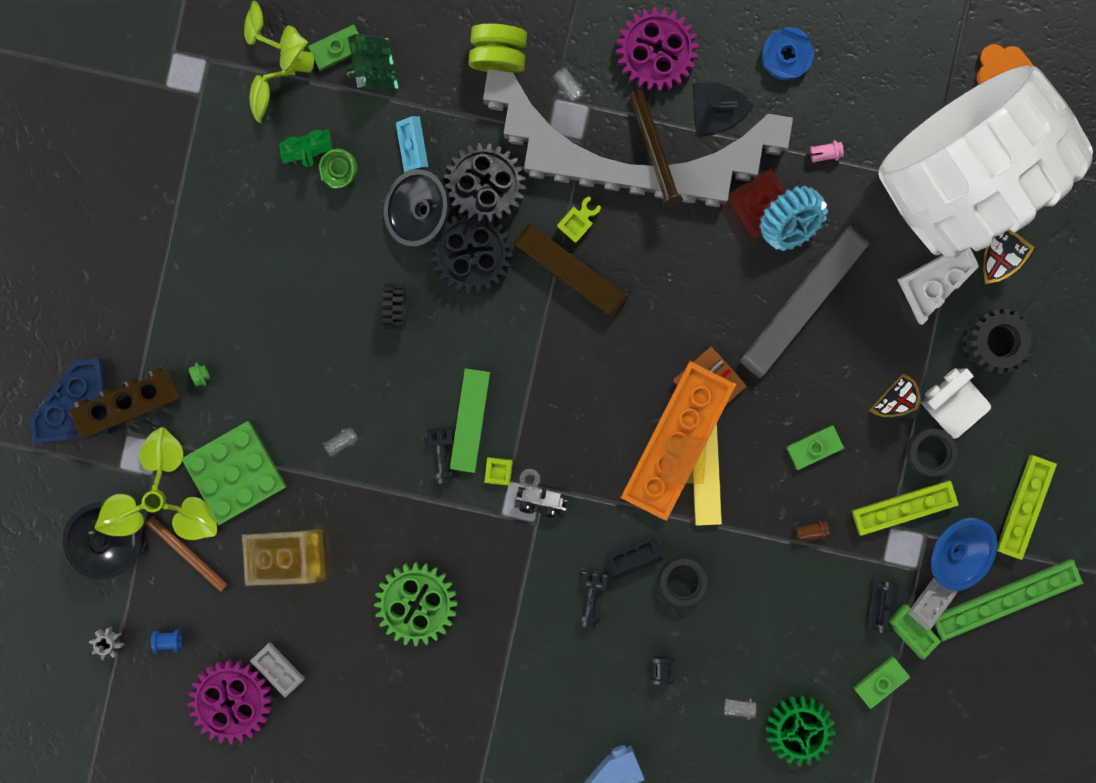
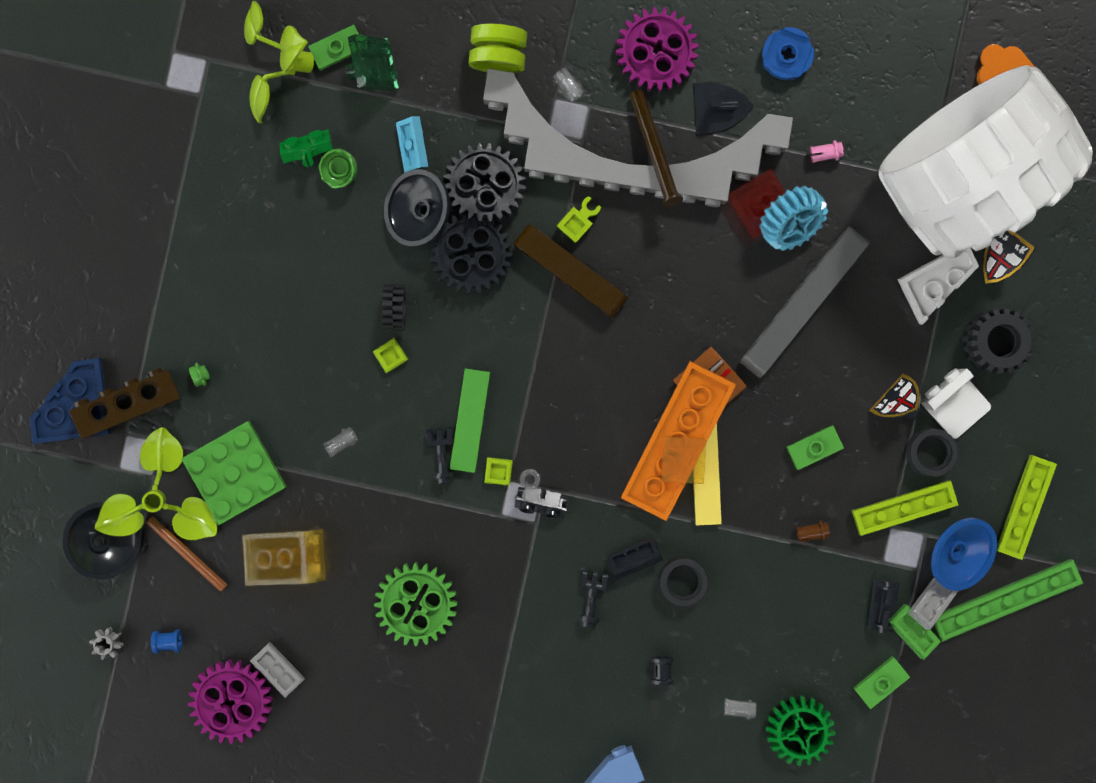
none -> lime tile [373,338,408,373]

